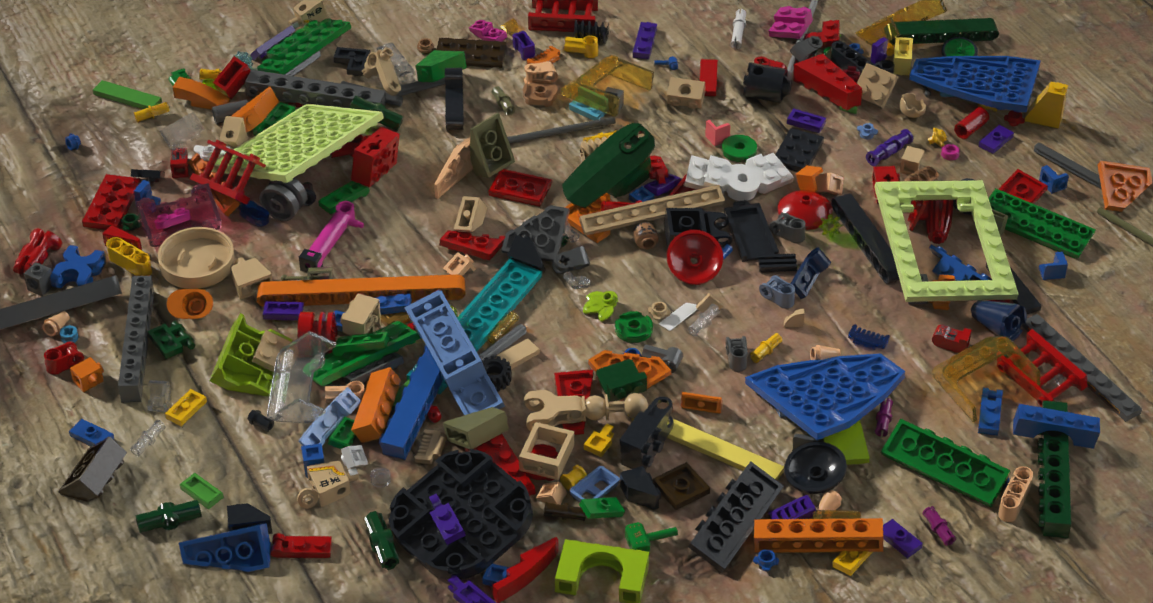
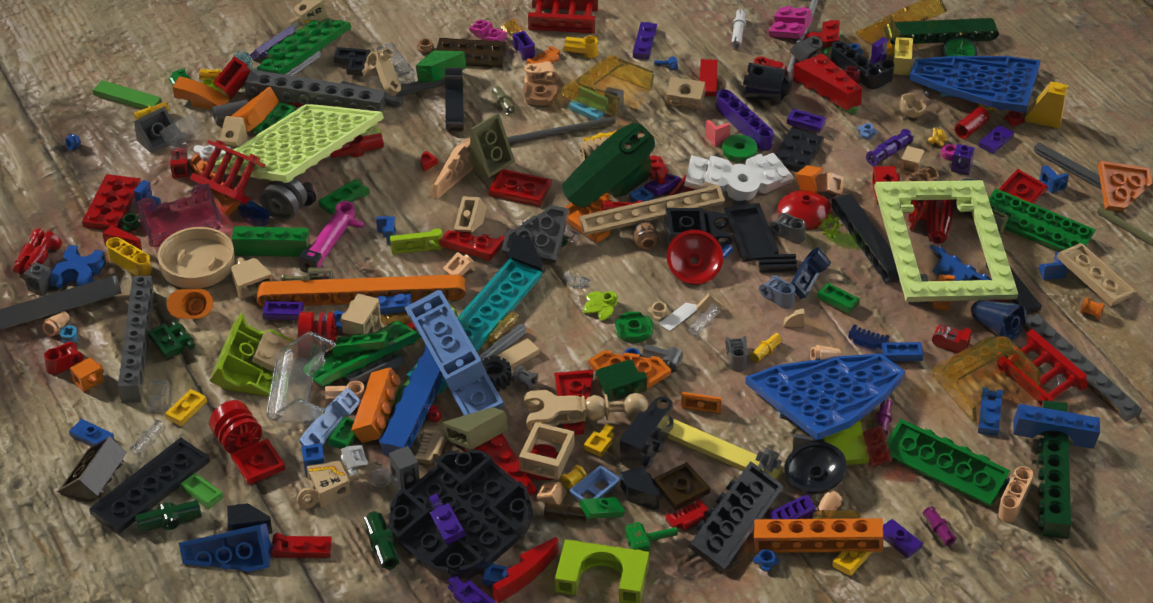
black plate [131,169,165,182] -> none
dark pink plate [154,208,191,229] -> none
black pin [247,410,274,432] -> none
dark green piece [349,95,404,131] -> none
red piece [351,127,400,187] -> none
dark grey piece [552,246,590,274] -> none
black piece [574,20,609,44] -> none
tan plate [857,63,898,108] -> none
none -> black plate [89,437,210,534]
none -> dark grey slope [134,106,182,153]
none -> red wheel [209,400,263,454]
none -> red plate [230,438,285,485]
none -> green brick [231,226,310,257]
none -> blue bracket [376,216,396,245]
none -> dark grey brick [389,446,420,492]
none -> lime plate [390,228,443,255]
none -> red tile [420,151,438,171]
none -> dark grey bush [512,366,538,389]
none -> red piece [665,499,708,531]
none -> dark purple beam [716,89,773,151]
none -> dark grey gear [755,448,782,473]
none -> green plate [817,282,860,314]
none -> clear red slope [863,425,892,468]
none -> blue plate [882,342,924,361]
none -> dark purple brick [951,144,975,175]
none -> tan tile [1057,243,1136,306]
none -> orange bush [1080,297,1105,320]

